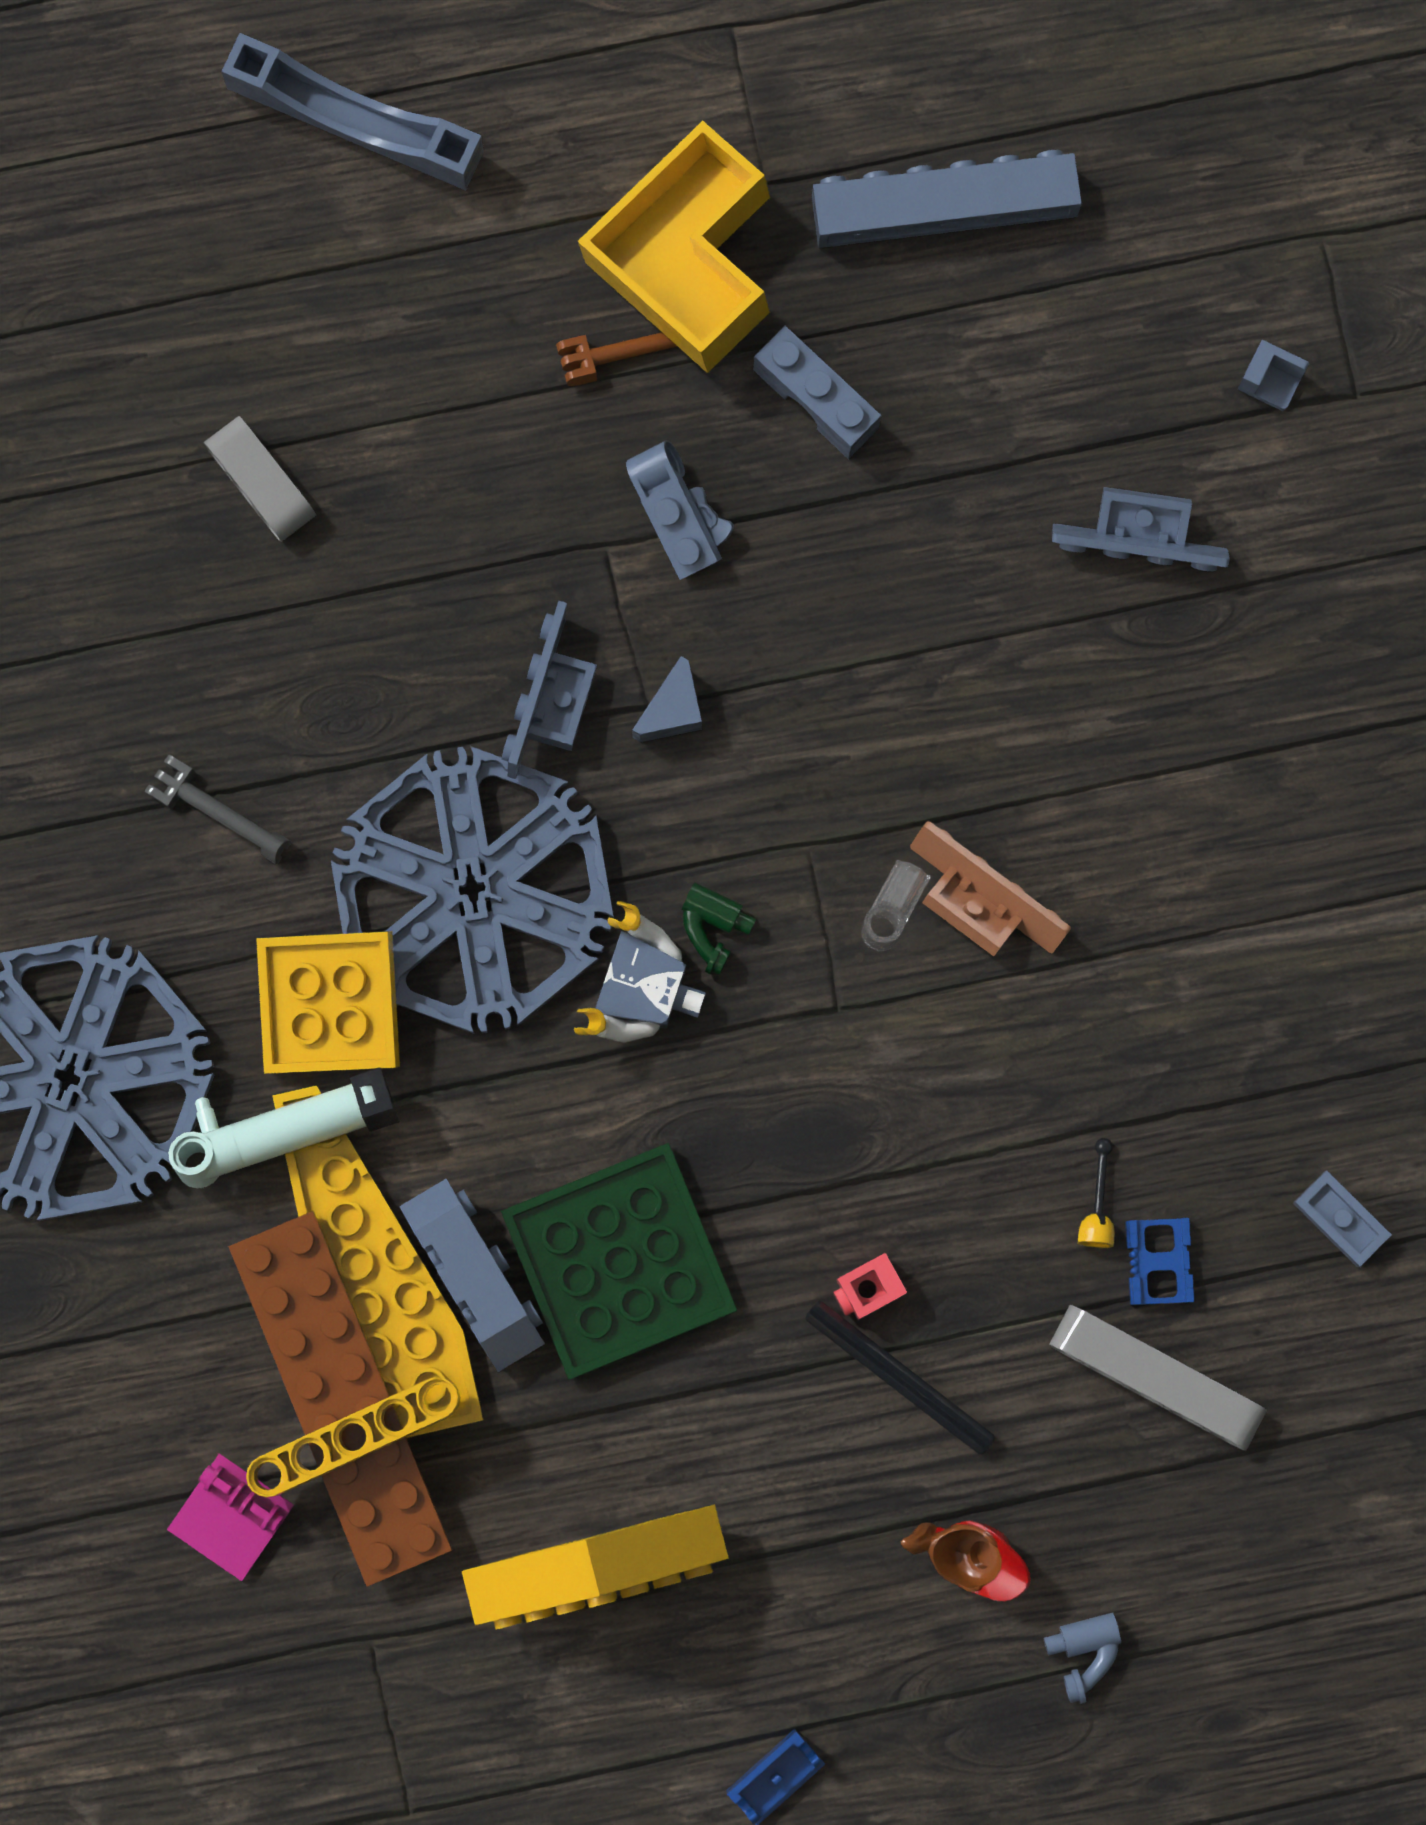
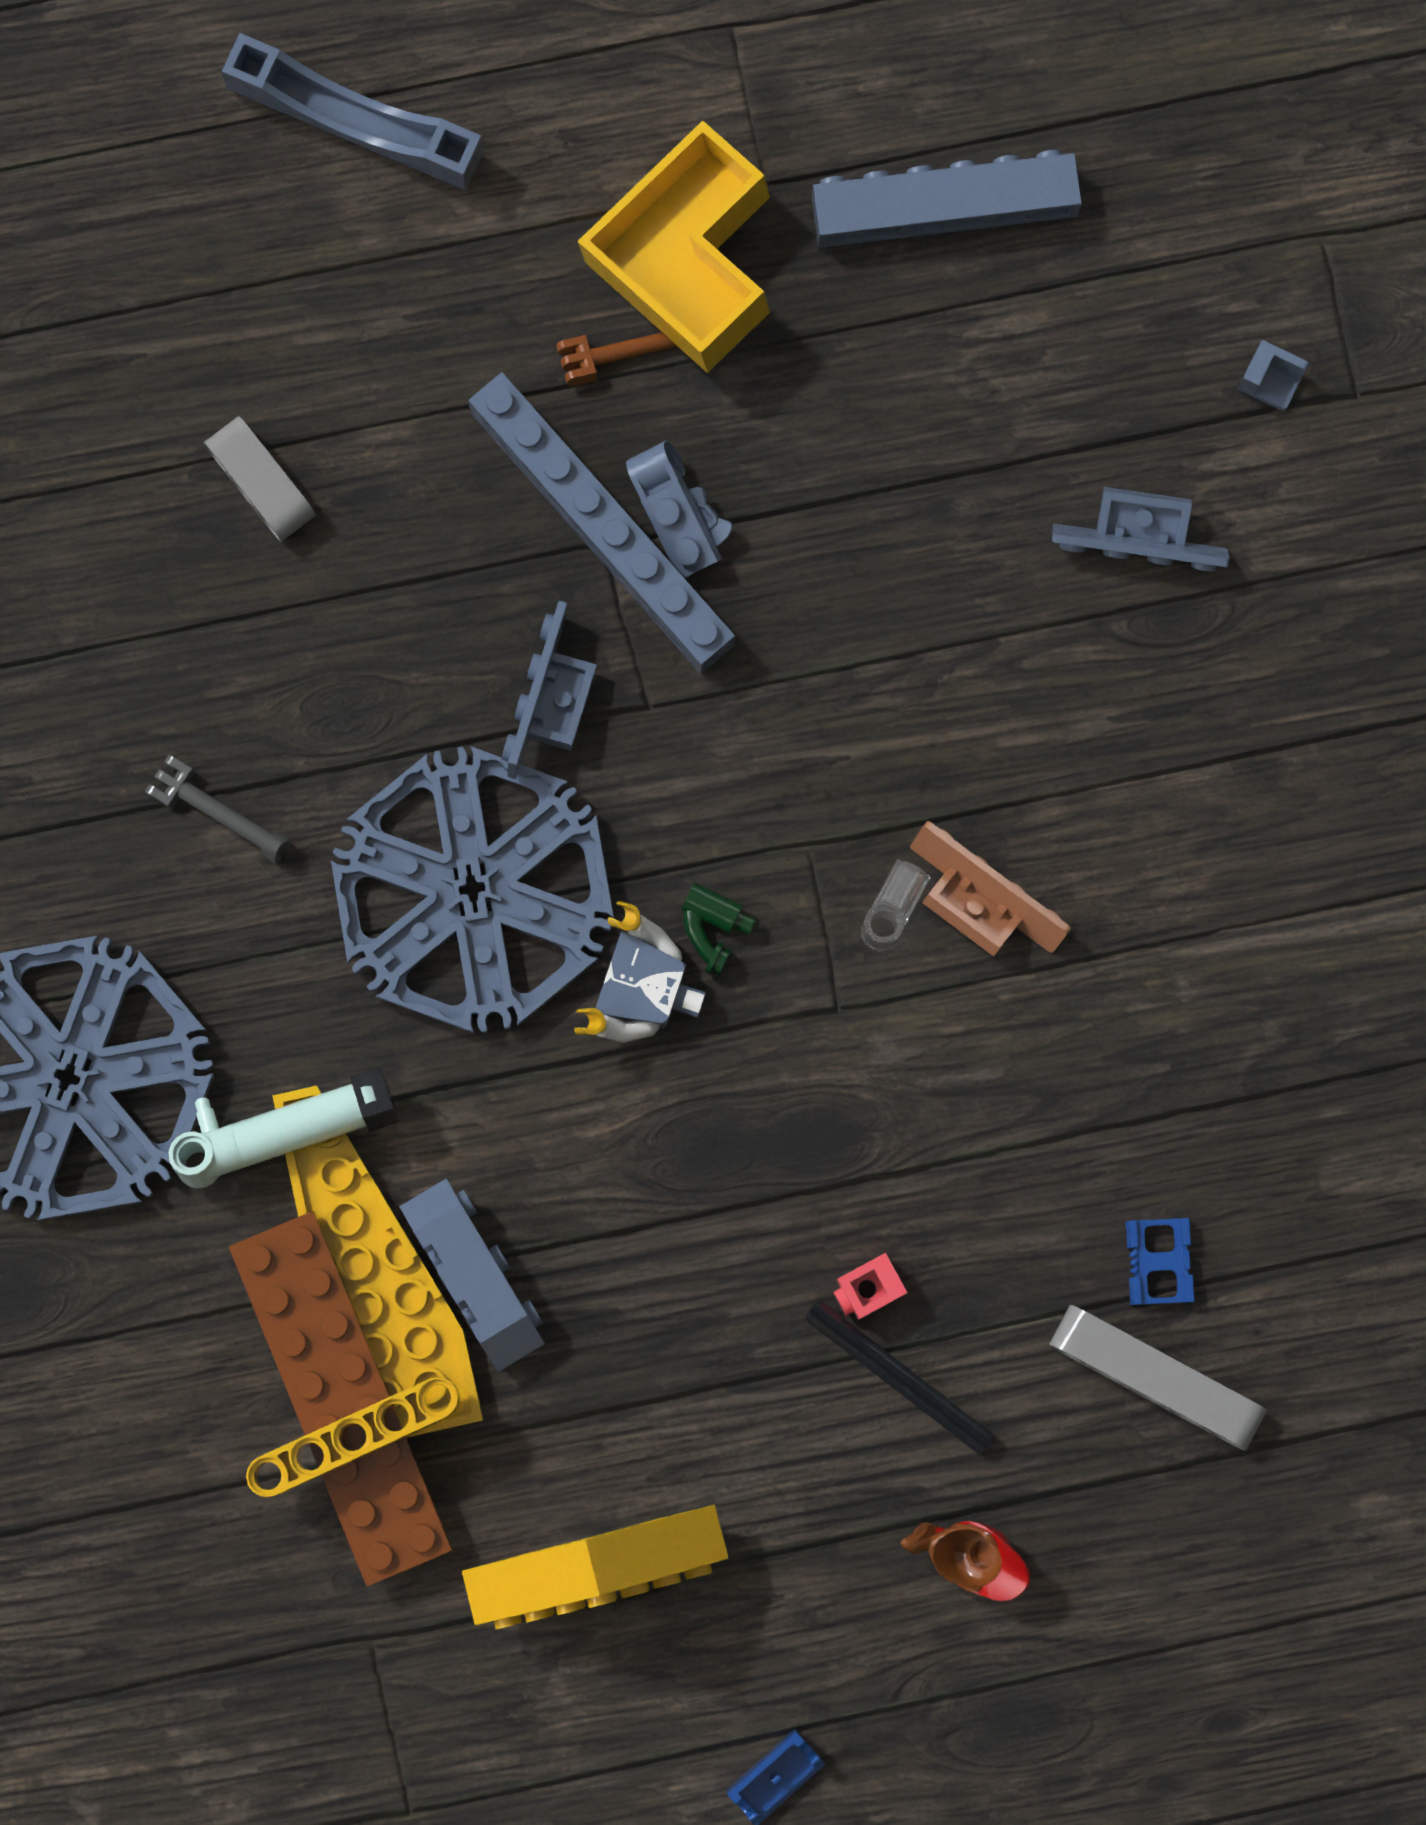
dark pink hinge [167,1453,294,1581] -> none
yellow plate [256,931,400,1074] -> none
dark green plate [501,1143,737,1380] -> none
sand blue slope [632,656,702,742] -> none
sand blue arch [753,326,881,459] -> none
sand blue plant [1044,1612,1121,1704] -> none
hinge [1078,1138,1115,1248] -> none
sand blue plate [1293,1171,1392,1267] -> none
none -> sand blue brick [468,372,735,674]

